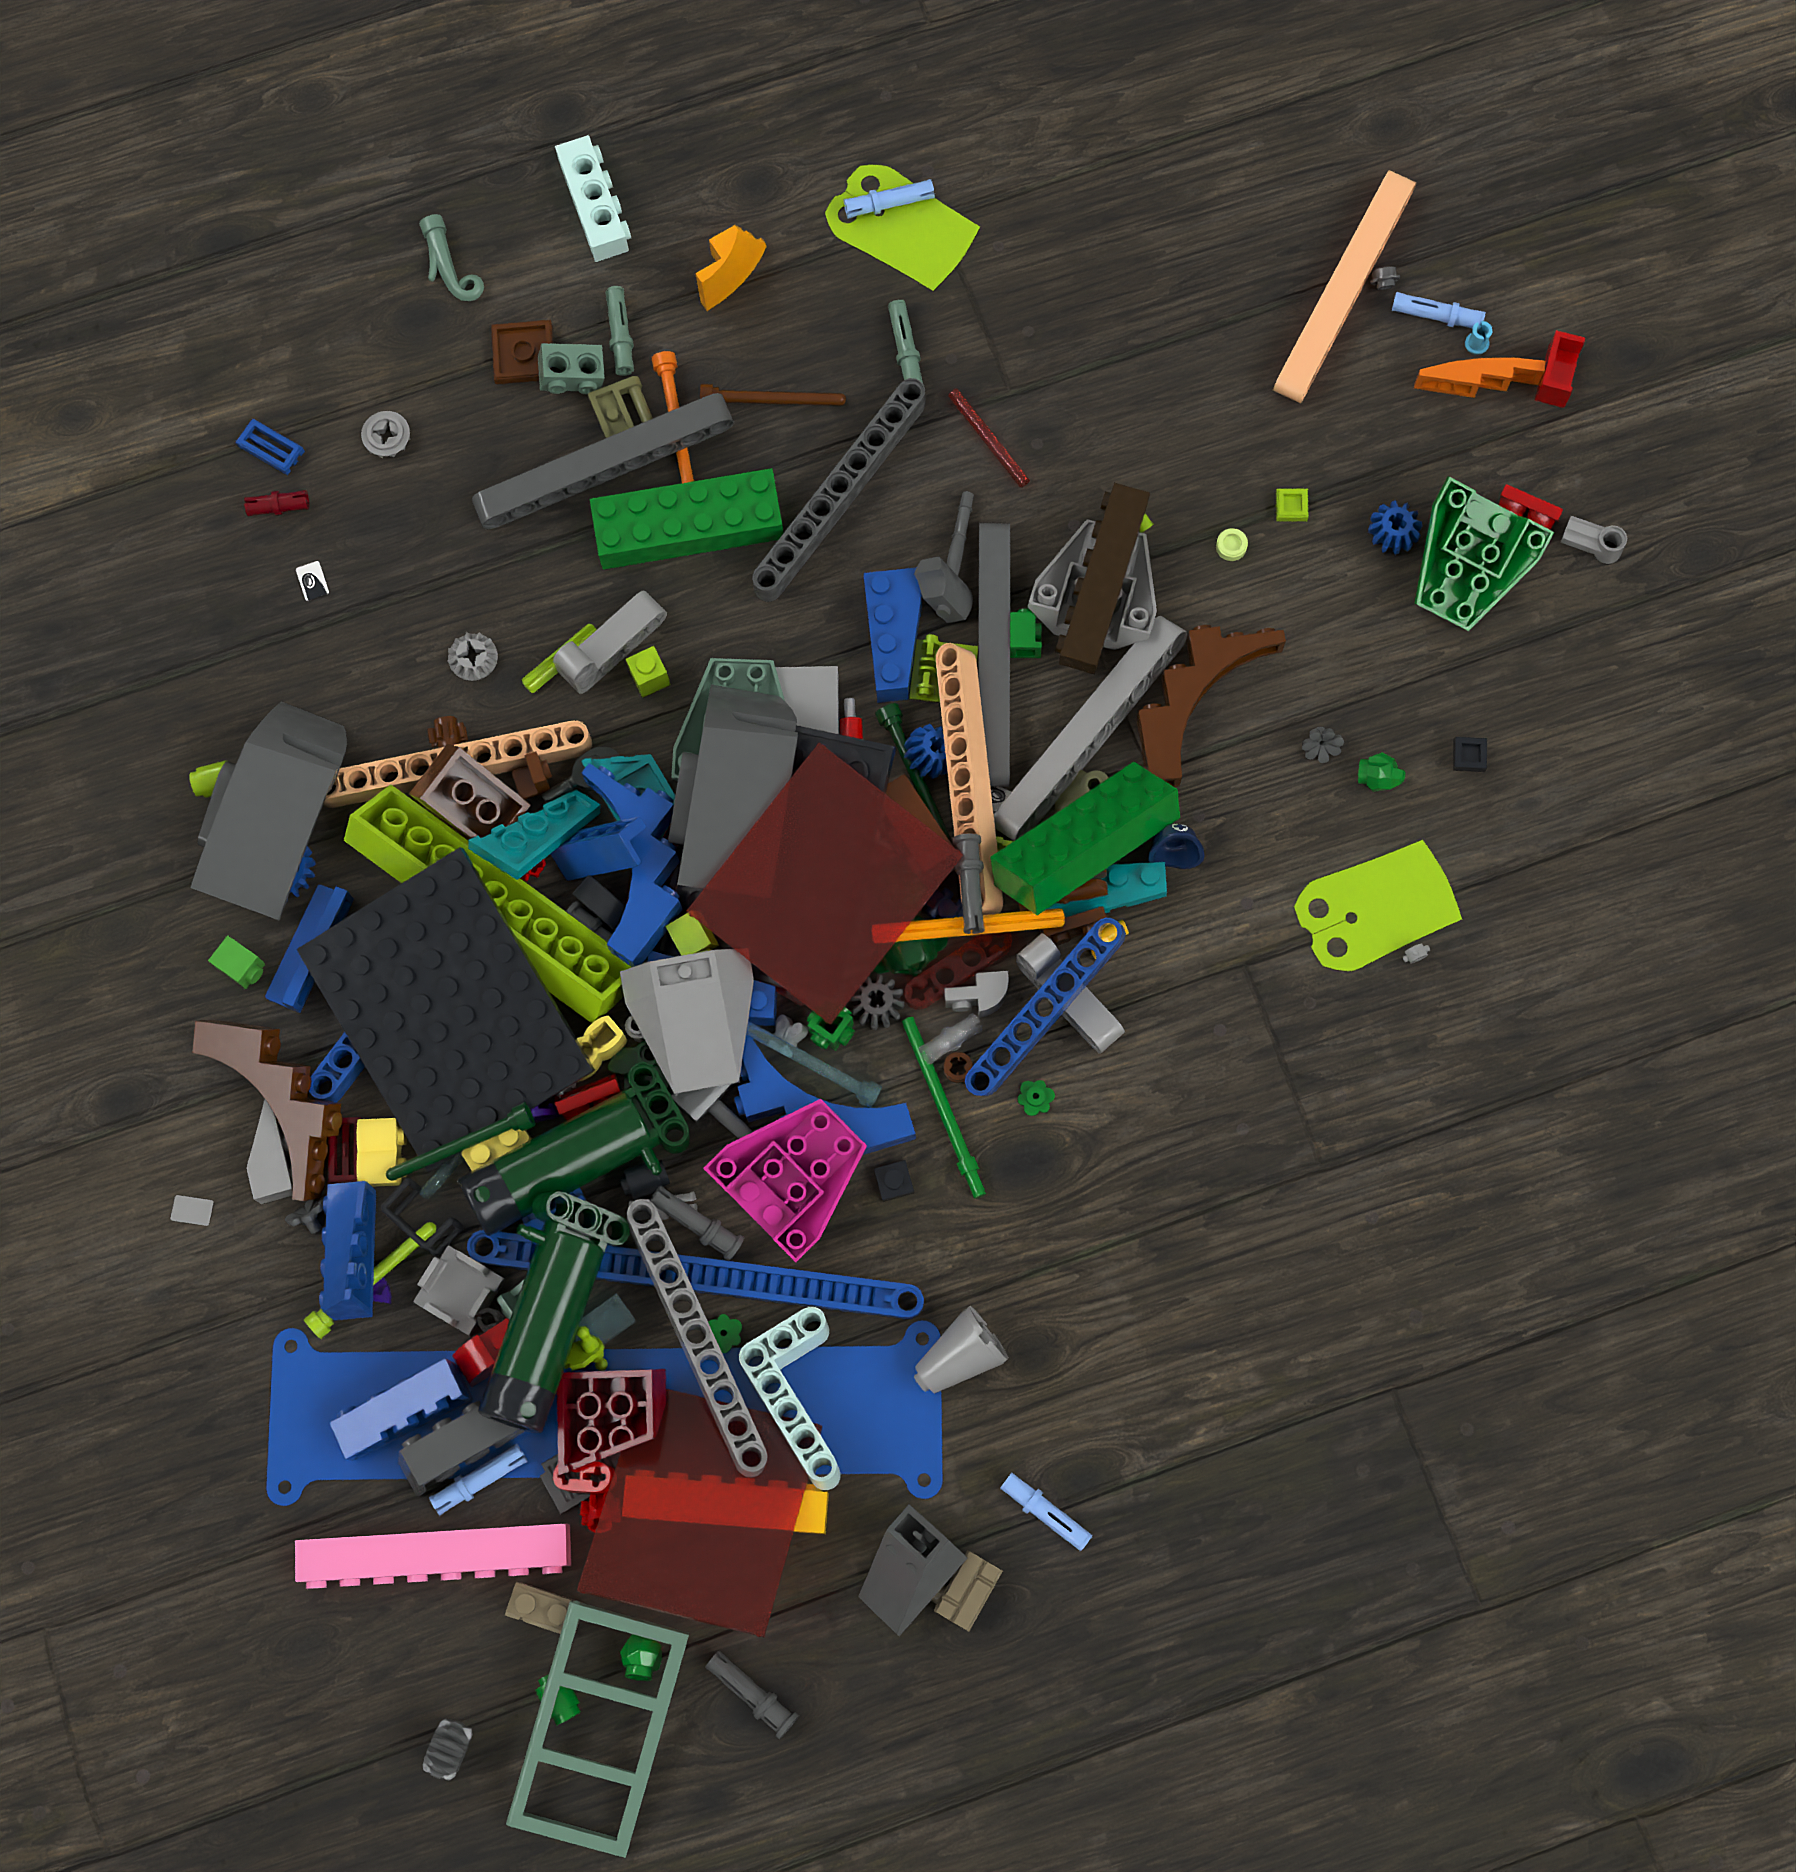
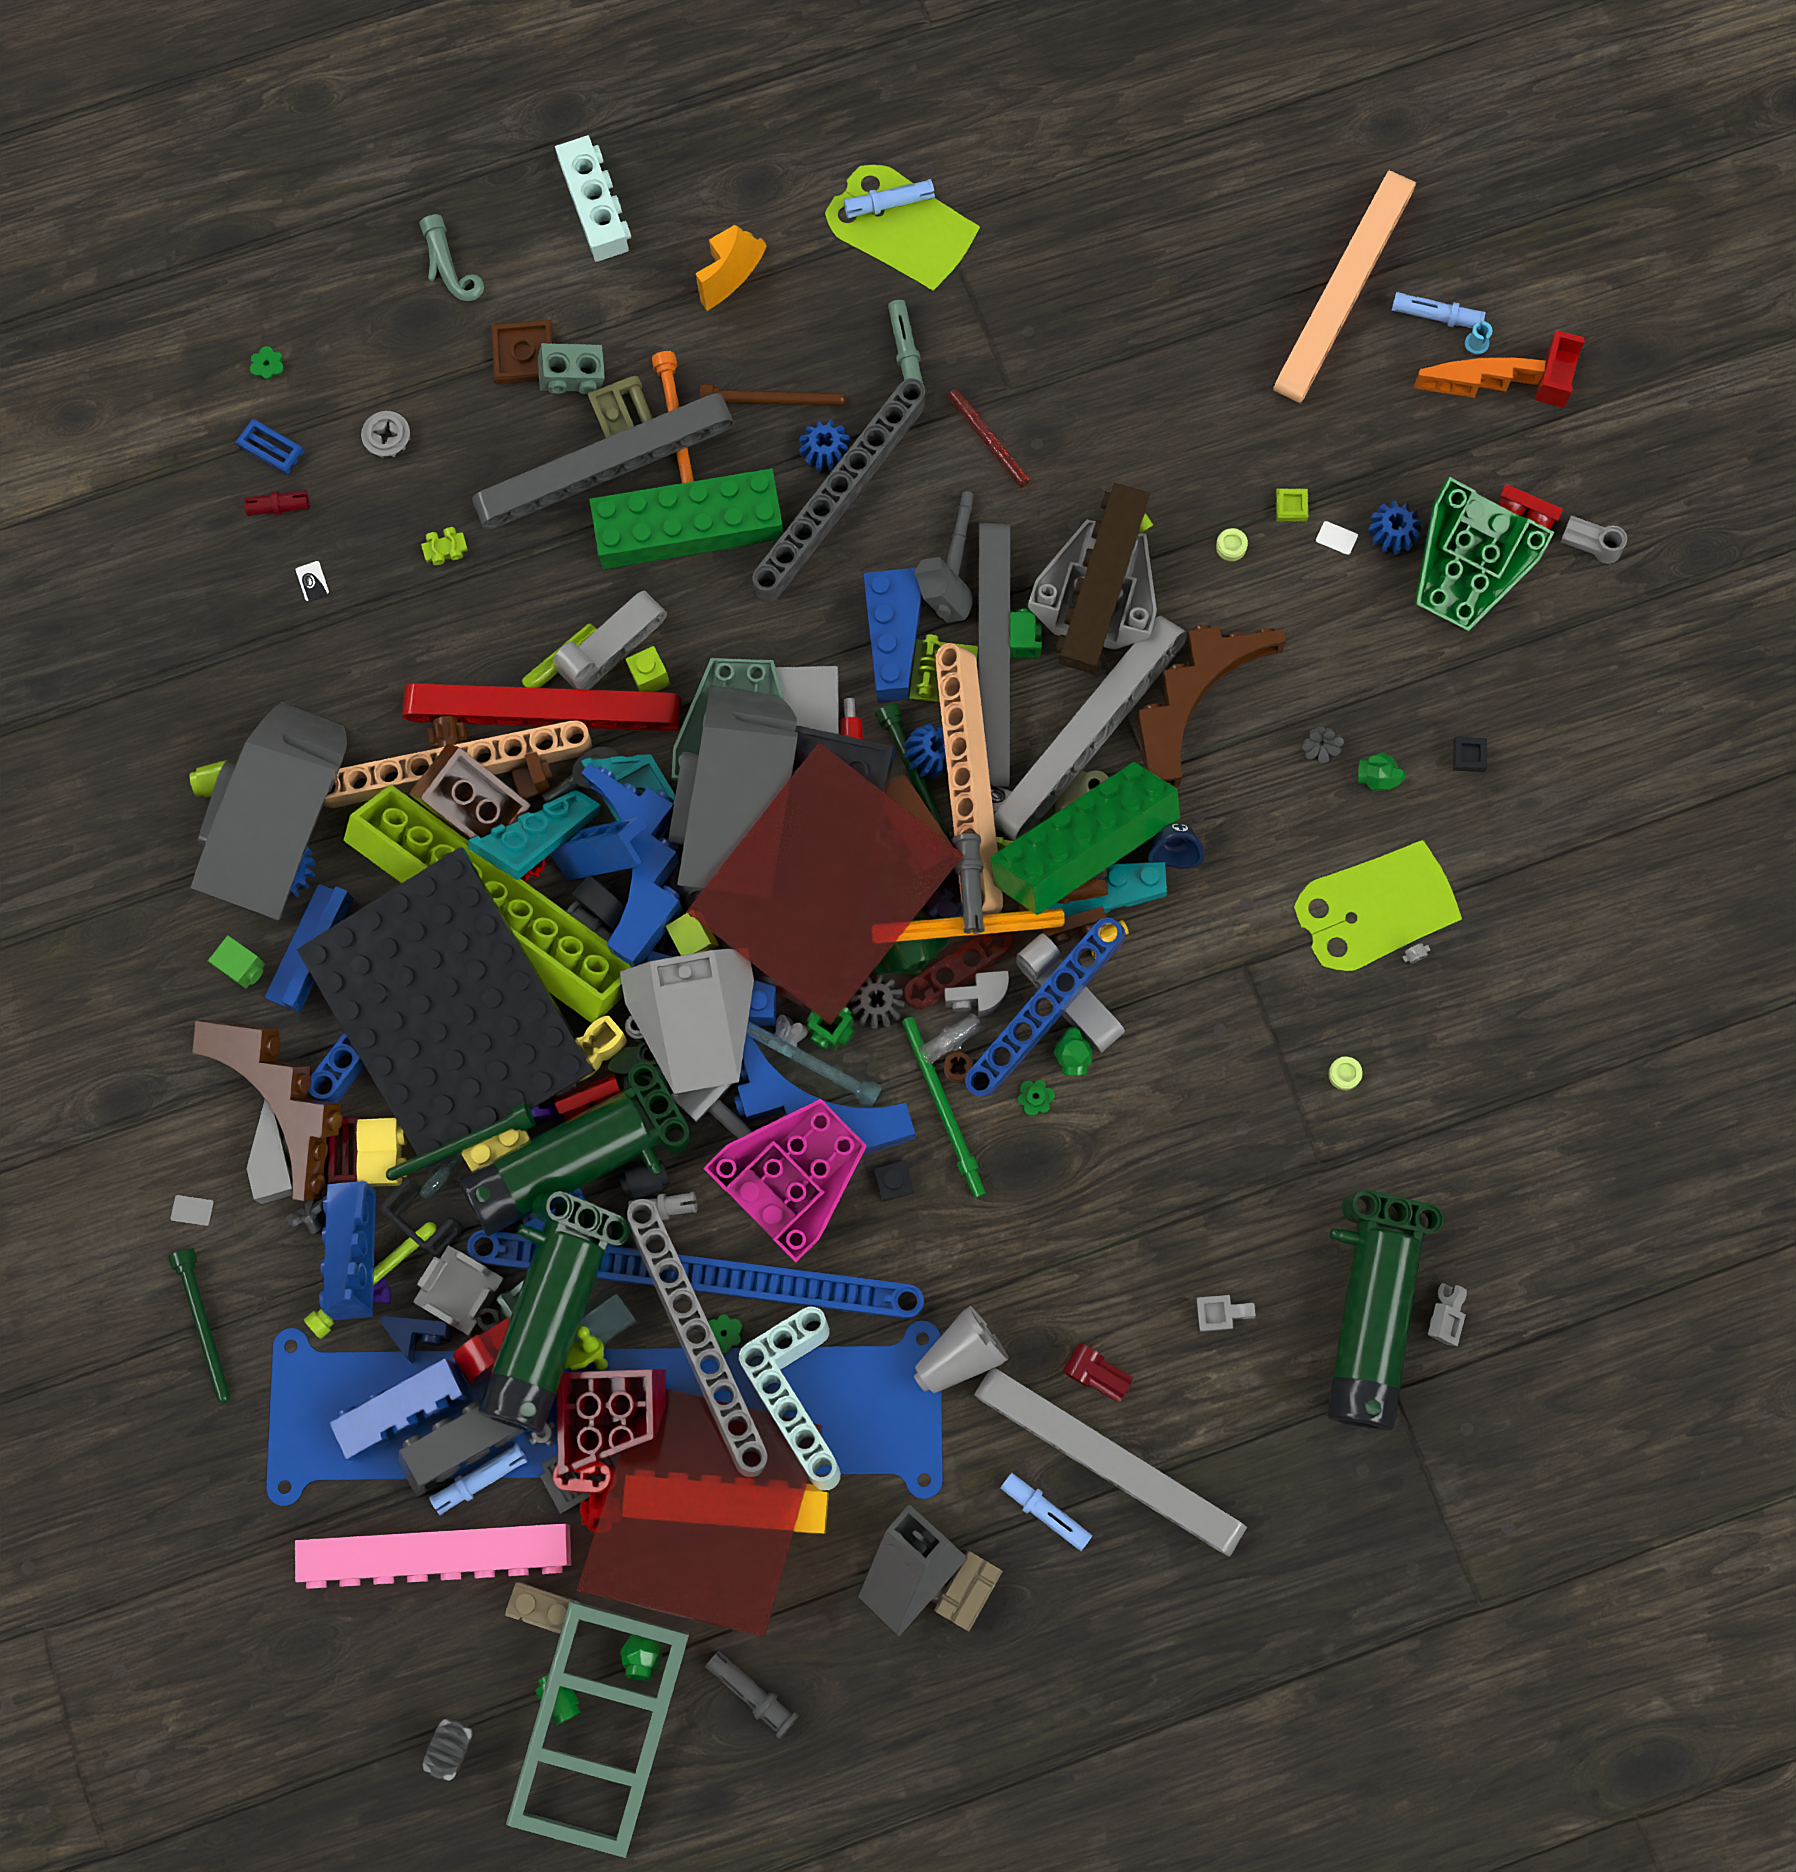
light grey gear [447,632,498,681] -> none
sand green pin [605,286,634,376] -> none
dark grey pin [650,1185,744,1261] -> none
dark grey plate [1370,266,1400,290] -> none
none -> dark green piece [168,1248,230,1404]
none -> green plant [250,346,284,380]
none -> dark blue slope [380,1315,452,1363]
none -> red beam [402,684,681,731]
none -> lime piece [421,527,468,565]
none -> light grey piece [529,1421,555,1446]
none -> blue gear [799,419,851,473]
none -> light grey beam [974,1368,1247,1557]
none -> green rock [1054,1027,1092,1075]
none -> dark red piece [1062,1343,1134,1403]
none -> light grey plate [1196,1295,1256,1332]
none -> white sticker [1316,521,1358,555]
none -> dark green piece [1327,1190,1444,1430]
none -> yellowish green tile [1328,1057,1363,1091]
none -> light grey plate [1428,1283,1467,1346]

